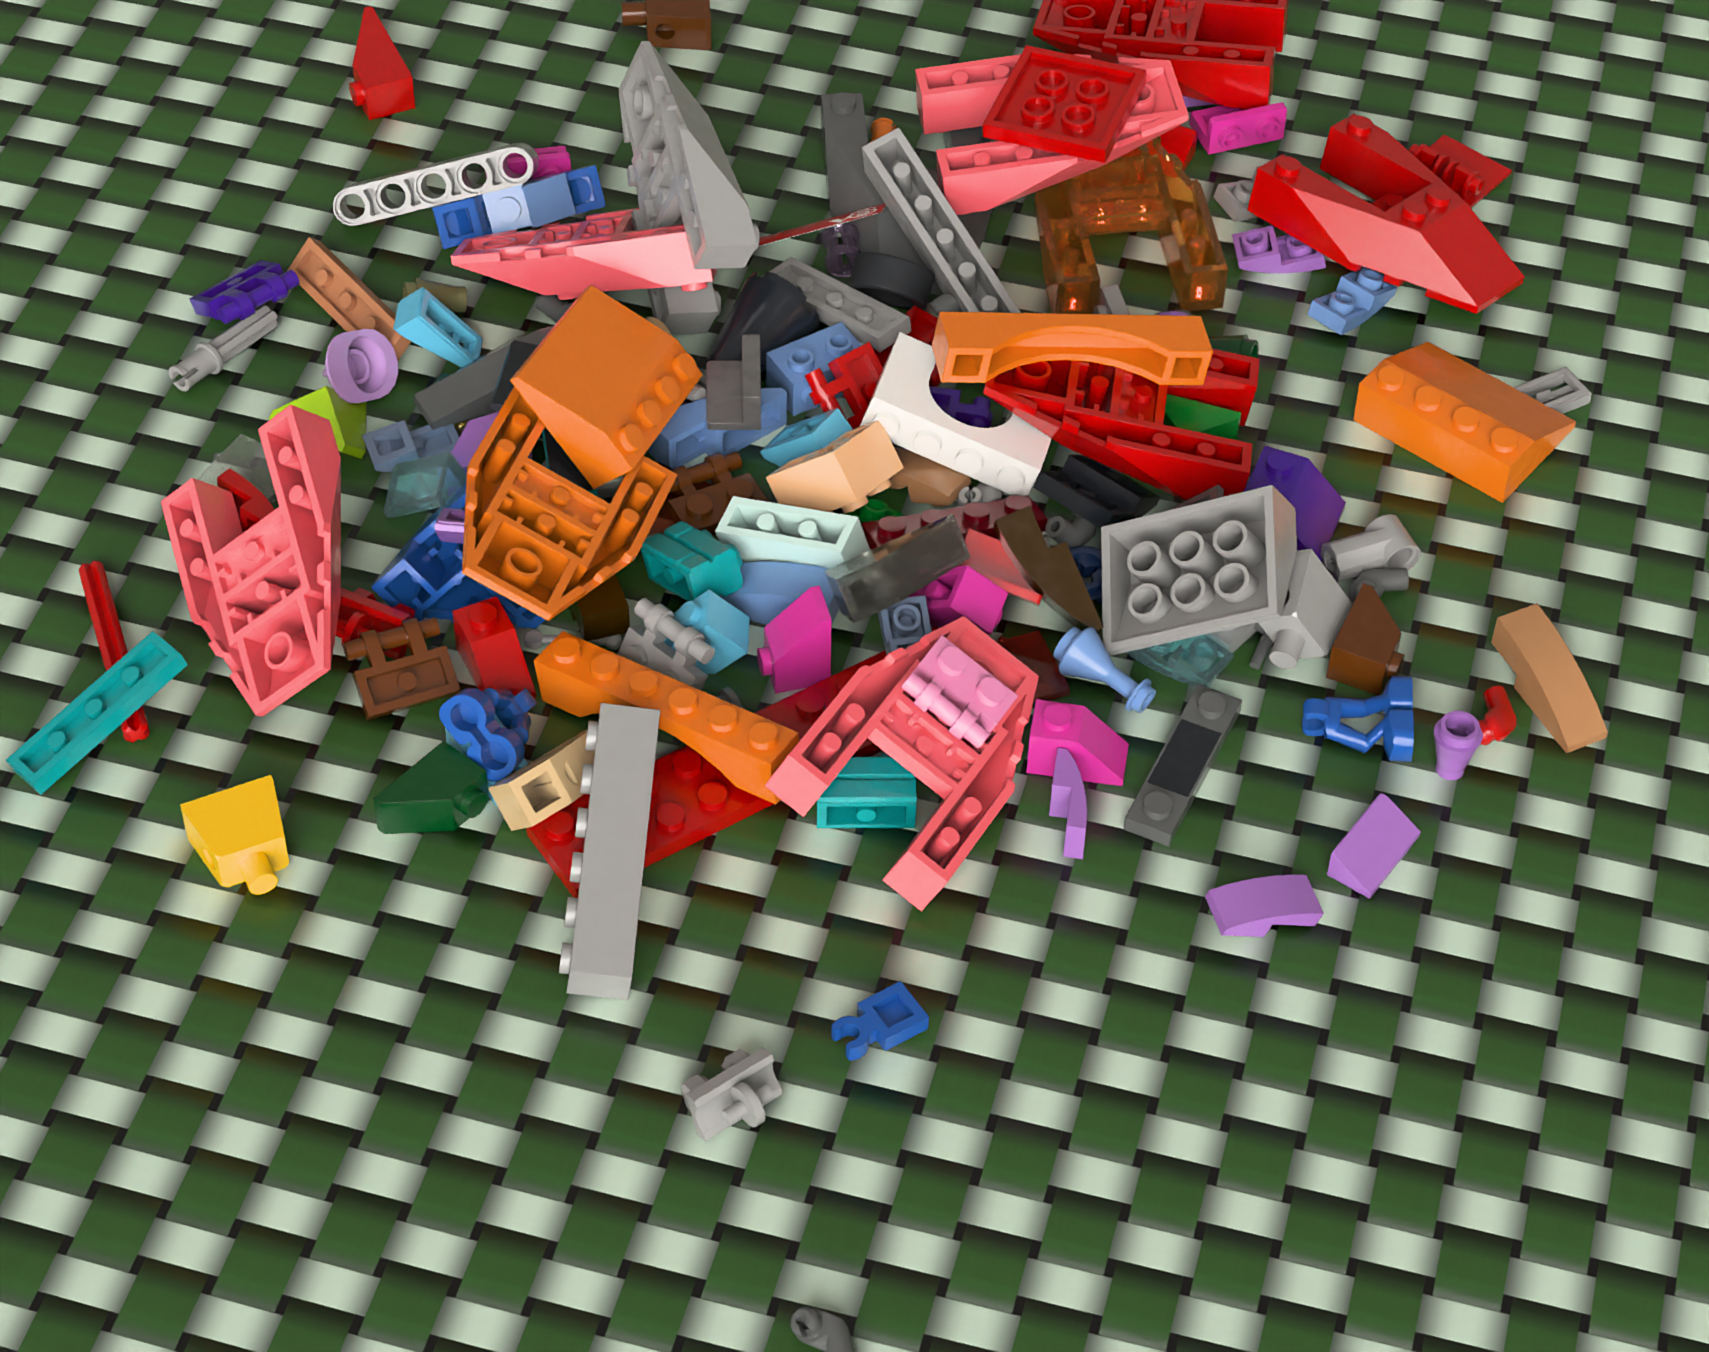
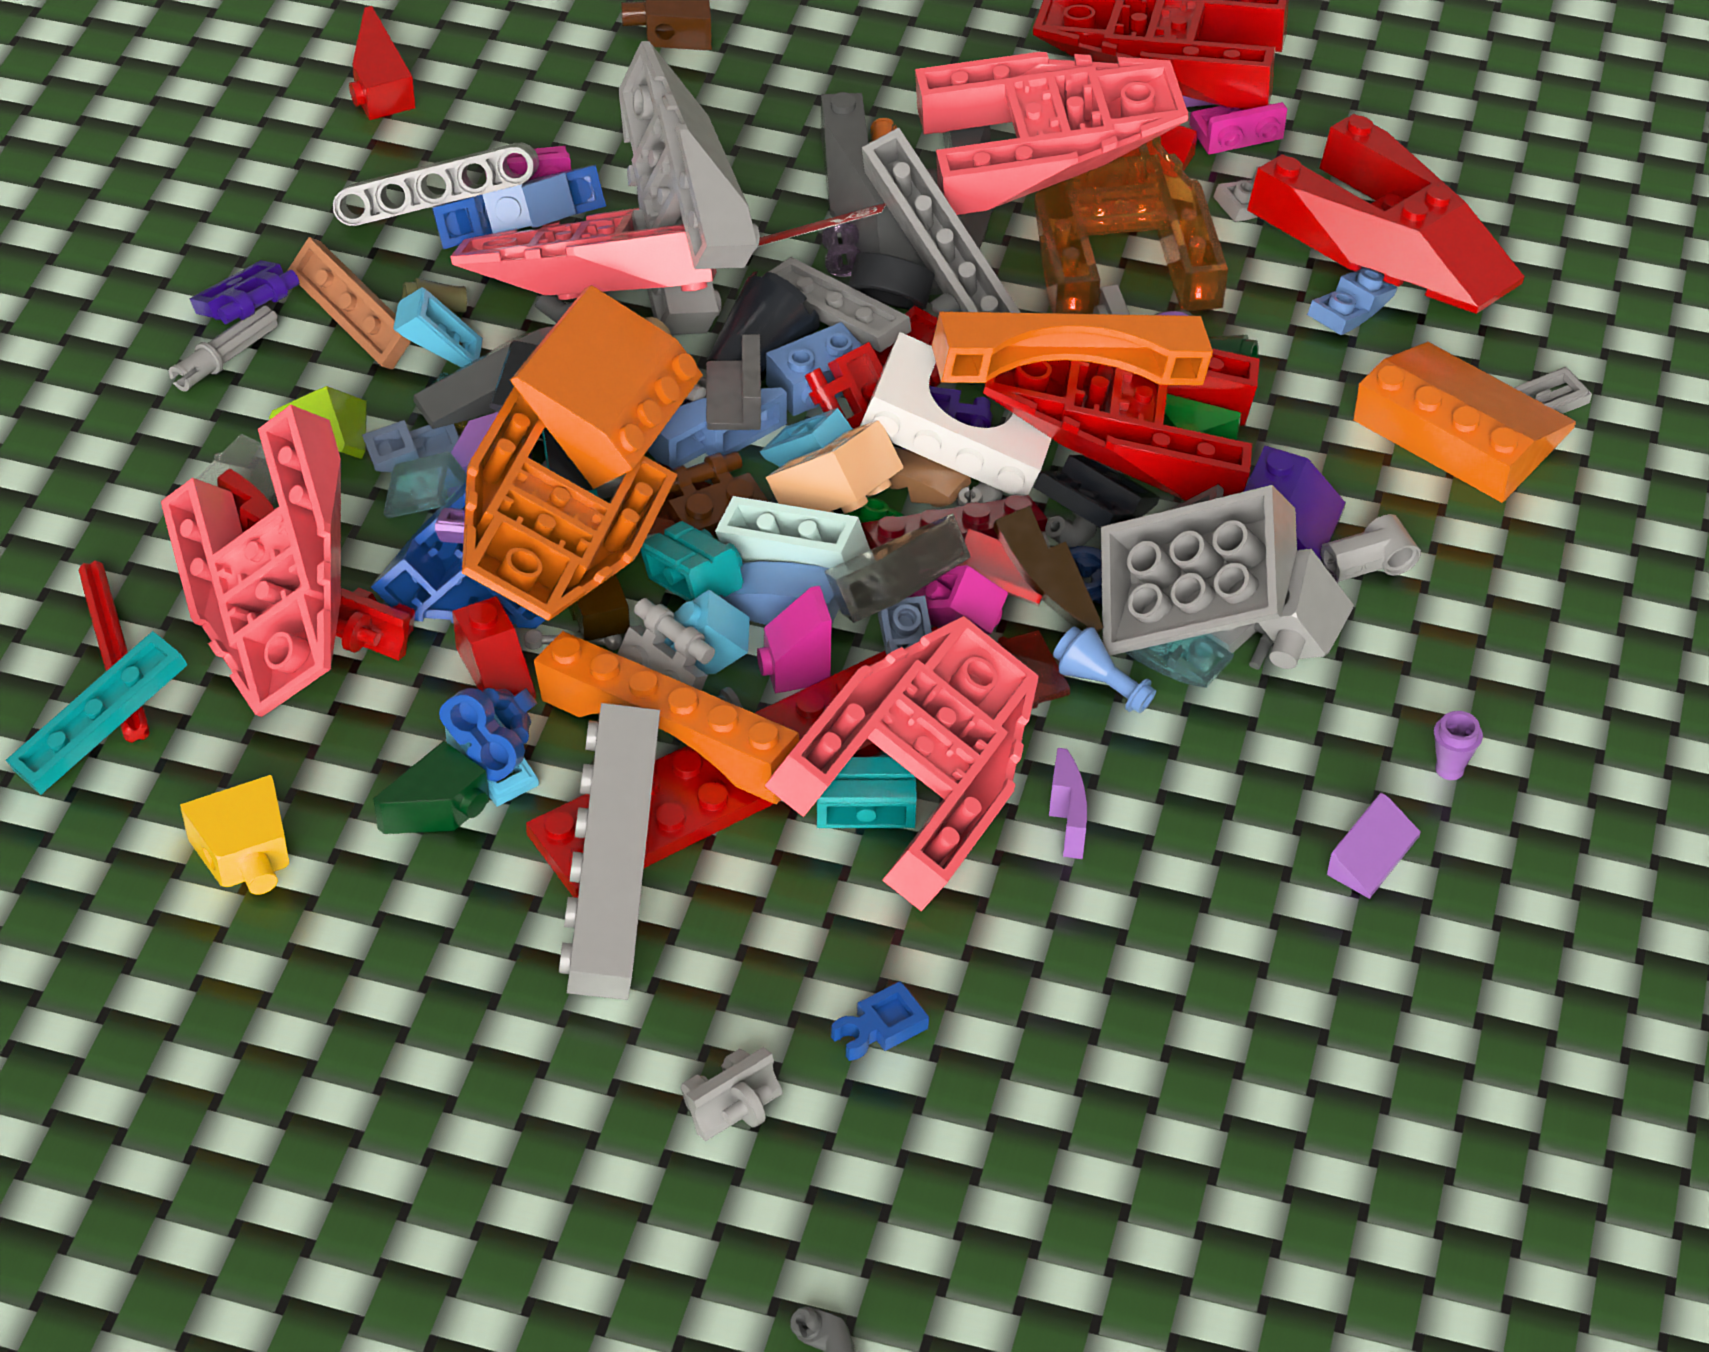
lavender piece [322,329,398,404] -> none
reddish brown plate [343,617,460,720] -> none
tan slope [488,729,595,831] -> none
bright pink plate [901,635,1018,749] -> none
red plate [983,45,1147,163] -> none
dark pink slope [1026,699,1129,787] -> none
dark grey plate [1124,684,1242,847] -> none
medium lavender slope [1205,875,1324,937] -> none
medium lavender slope [1232,225,1326,273] -> none
blue piece [1302,676,1414,762] -> none
reddish brown slope [1326,583,1405,695] -> none
dark grey arm [1349,568,1409,603] -> none
red hinge [1408,134,1512,208] -> none
red arm [1478,686,1516,745] -> none
medium nougat slope [1491,603,1608,753] -> none

